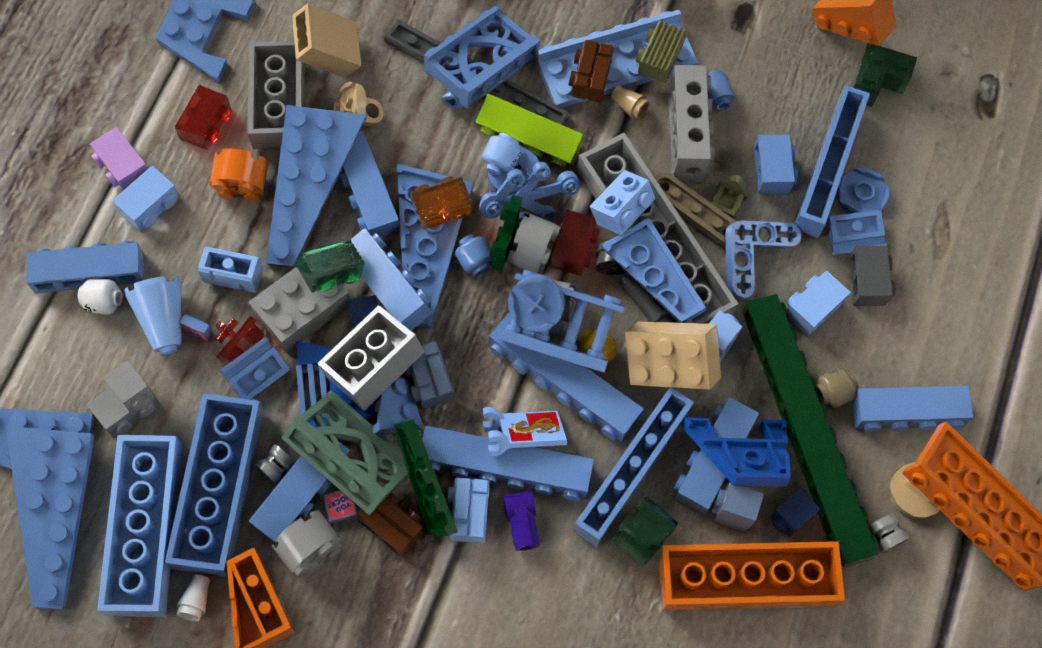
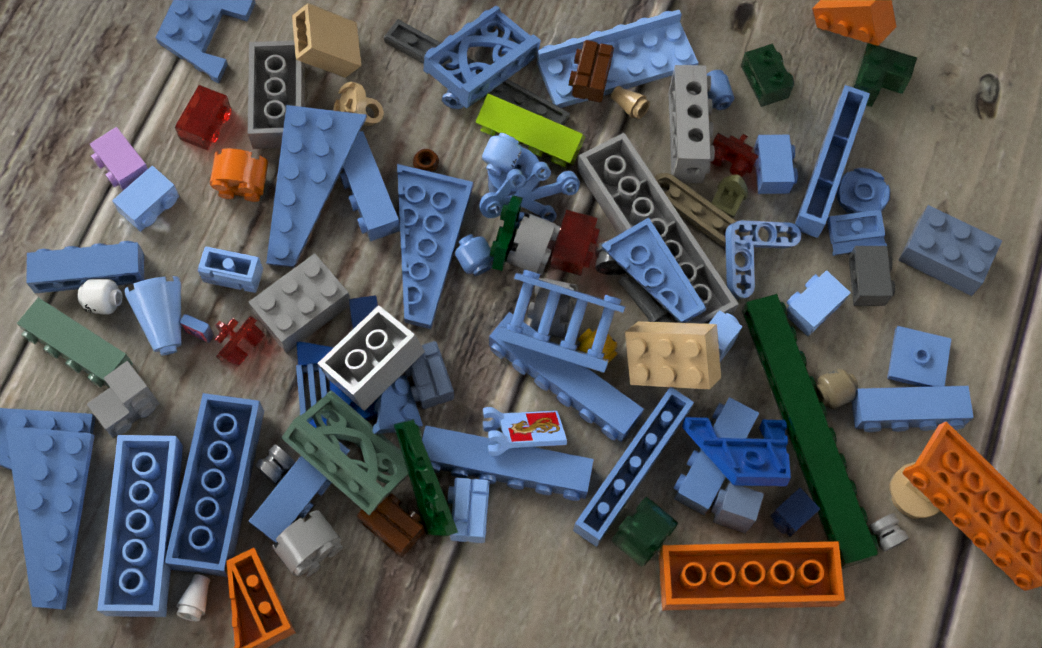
medium blue plate [219,337,290,399] -> none
clear green brick [297,239,365,293] -> none
tile [323,490,357,524] -> none
medium blue brick [340,228,434,331] -> none
clear orange brick [411,176,472,230] -> none
dark purple piece [503,491,540,551] -> none
medium blue tile [508,275,565,332] -> none
light blue brick [590,170,656,235] -> none
olive brick [636,21,687,83] -> none
none -> sand green brick [17,297,133,388]
none -> reddish brown plate [413,149,439,173]
none -> clear red hips [710,133,759,178]
none -> clear green brick [741,43,794,107]
none -> medium blue plate [887,326,951,387]
none -> sand blue brick [899,205,1002,296]

